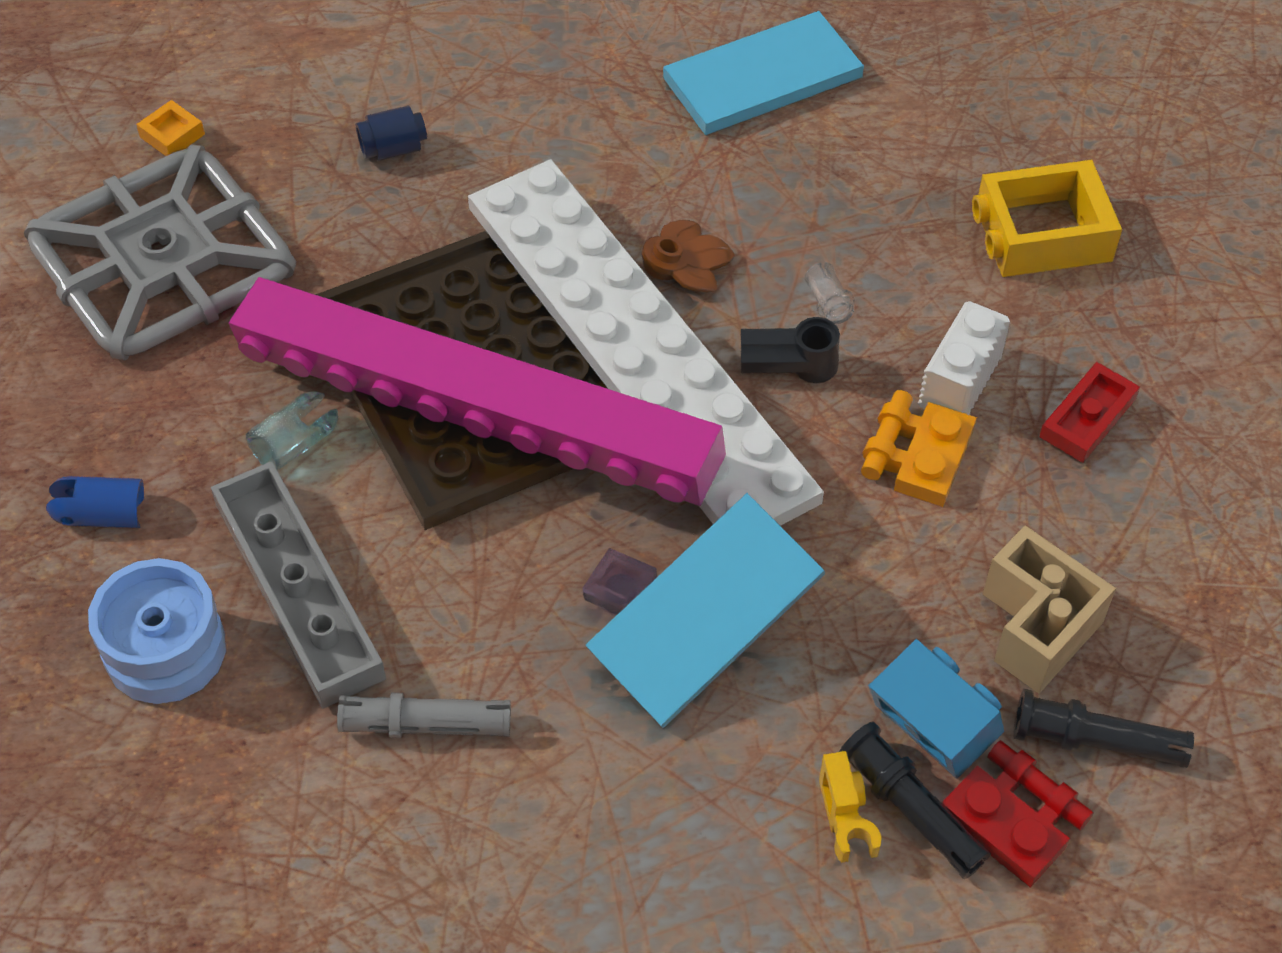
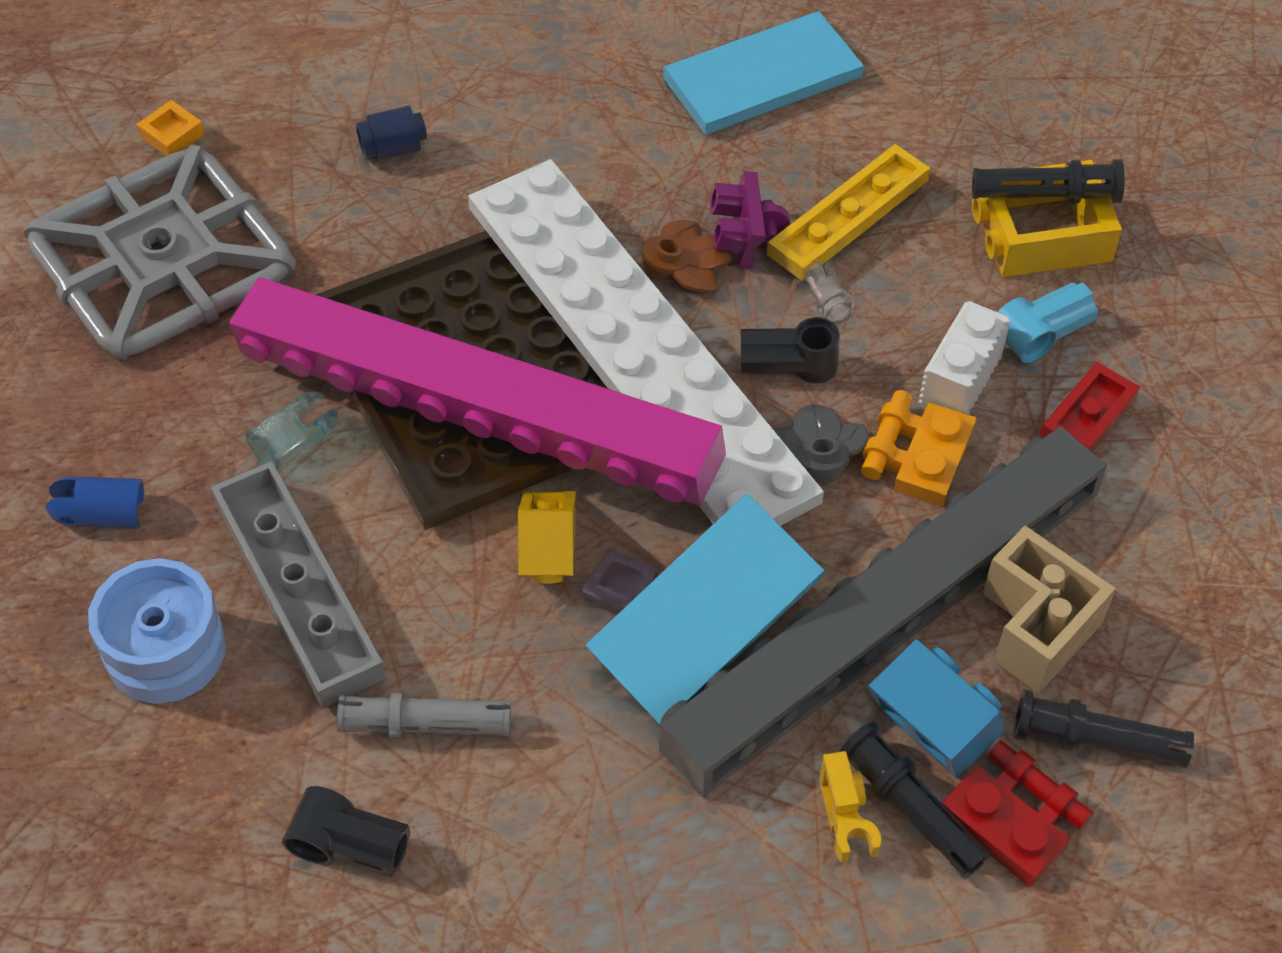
none -> black piece [282,786,410,878]
none -> yellow slope [518,491,576,584]
none -> dark grey brick [659,426,1107,797]
none -> magenta hips [710,171,790,268]
none -> yellow plate [767,144,930,281]
none -> dark grey plate [772,404,869,483]
none -> black pin [972,159,1125,204]
none -> medium azure piece [998,282,1098,363]

